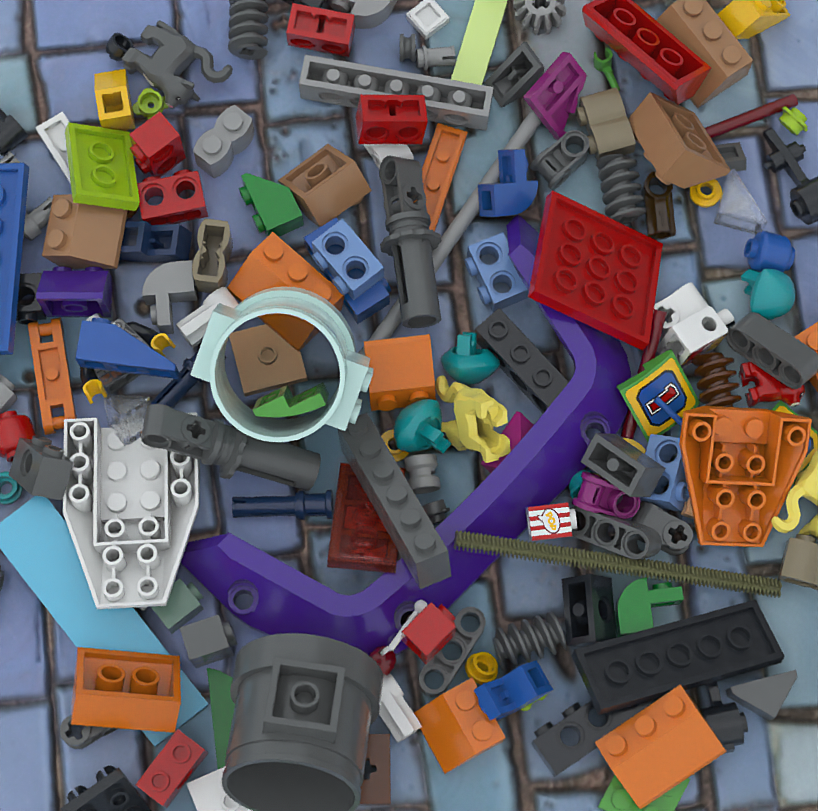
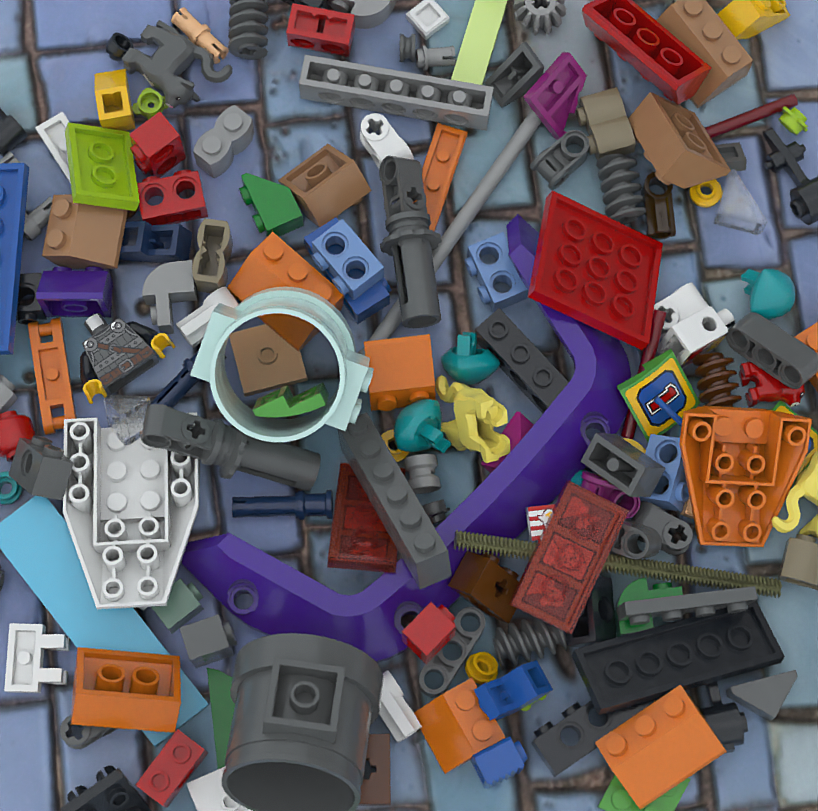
blue slope [75,318,179,379] -> none
red brick [356,94,428,144] -> none
hinge [369,600,427,676] -> none
blue brick [478,149,538,217] -> none
bright green hand [593,47,620,91] -> none
blue head [744,231,795,272] -> none
none -> white plate [4,623,71,693]
none -> light nougat pin [171,7,229,64]
none -> reddish brown brick [448,551,520,624]
none -> blue brick [471,736,528,789]
none -> clear red tile [509,481,629,635]
none -> dark grey plate [616,586,758,625]

